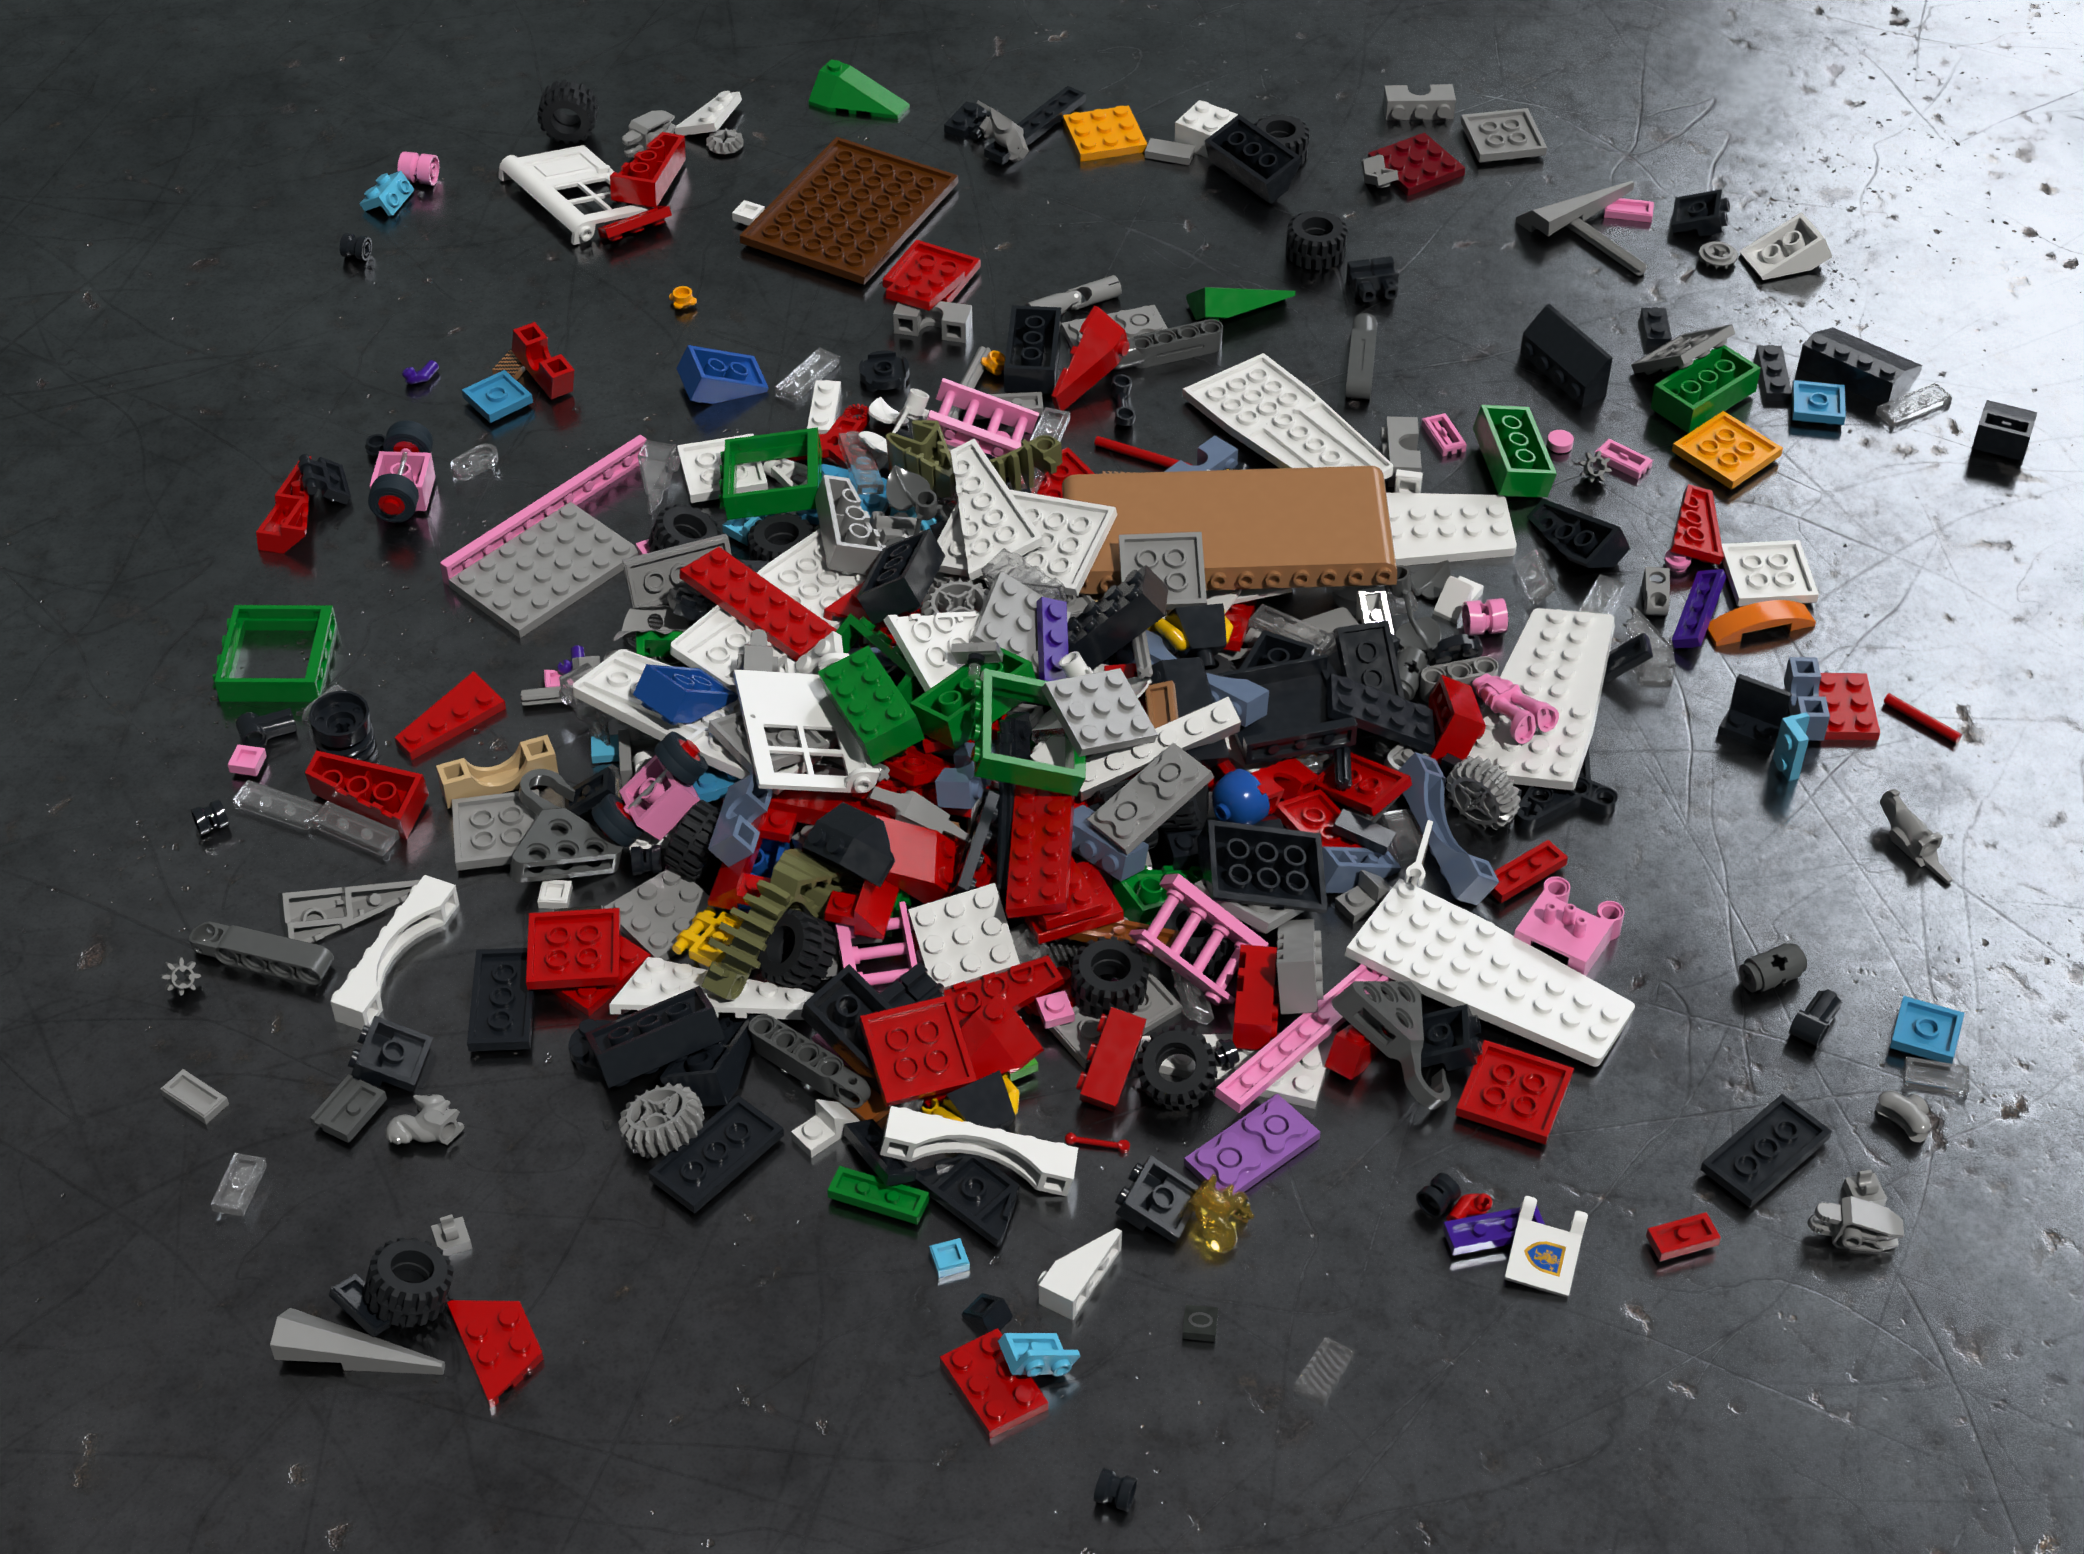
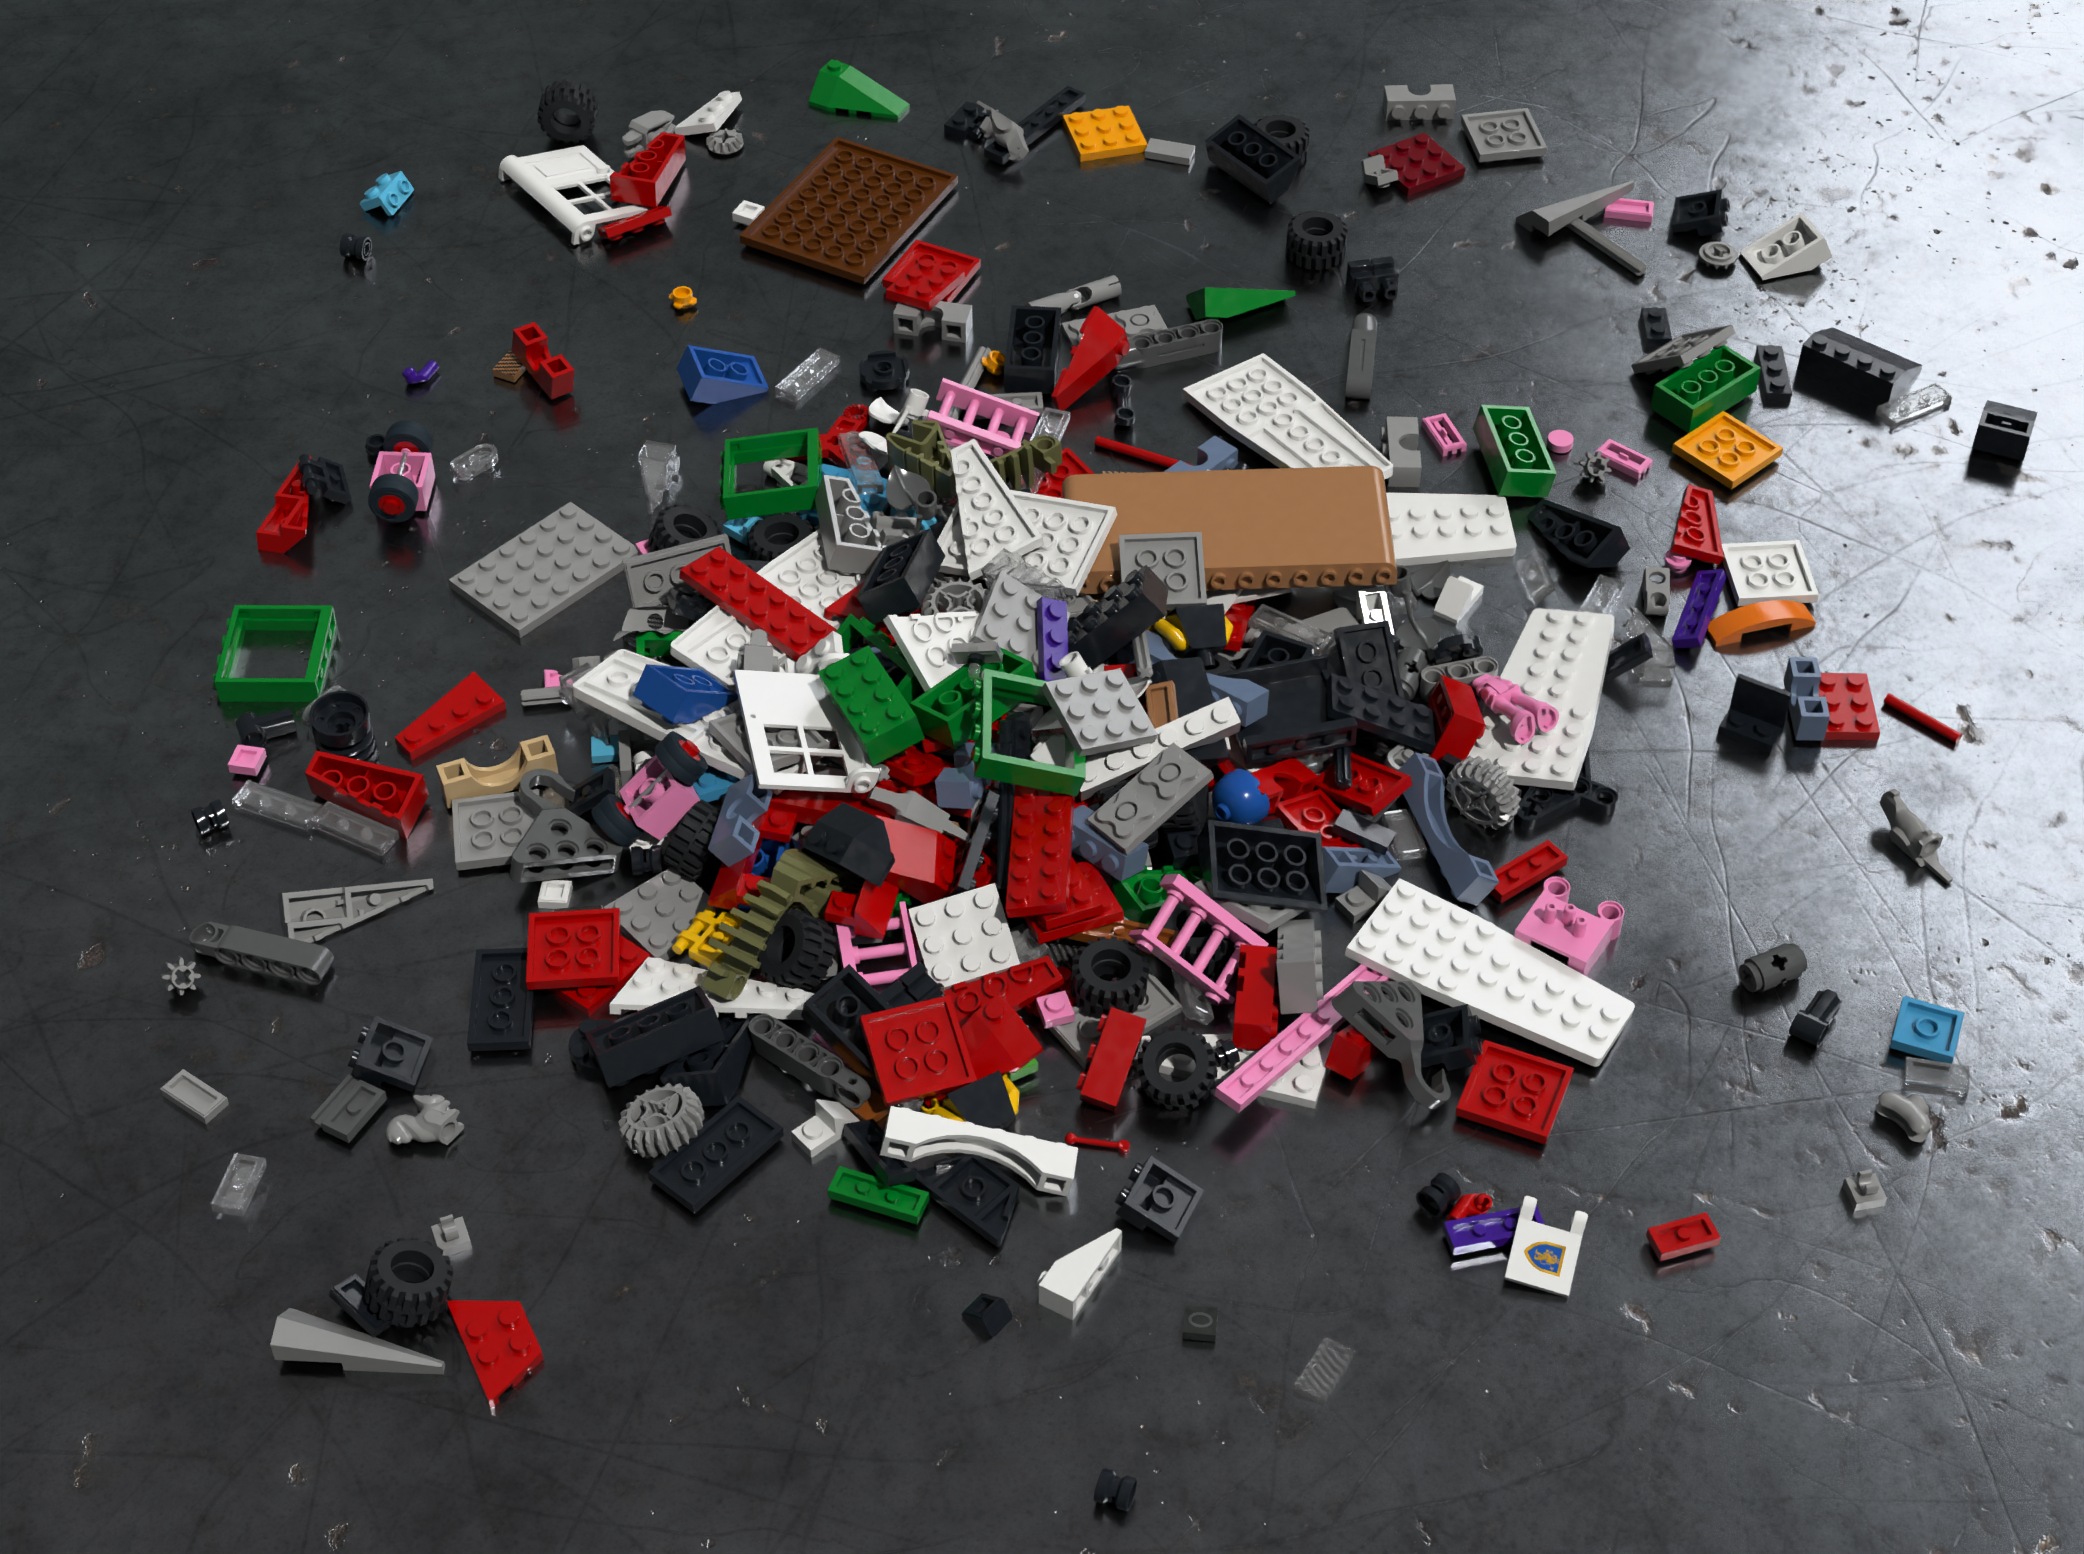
white arch [330,875,459,1030] -> none
bright pink wheel [397,151,440,186] -> none
bright pink plate [440,435,649,587] -> none
dark azure plate [462,370,533,423] -> none
dark purple arm [557,645,585,678] -> none
white plate [677,434,768,503] -> none
white plate [807,380,841,434] -> none
medium azure tile [929,1238,970,1278] -> none
red plate [940,1328,1049,1439] -> none
medium azure bracket [998,1333,1081,1377] -> none
white brick [1174,100,1238,158] -> none
medium lavender piece [1184,1093,1320,1205] -> none
clear yellow animal [1189,1174,1254,1254] -> none
white tile [1394,469,1423,493] -> none
white flag [1404,820,1433,886] -> none
bright pink wheel [1462,598,1508,636] -> none
black slope [1520,304,1613,407] -> none
black plate [1700,1094,1832,1208] -> none
medium azure bracket [1773,712,1810,781] -> none
dark azure plate [1792,380,1846,425] -> none
light grey hinge [1807,1196,1904,1252] -> none

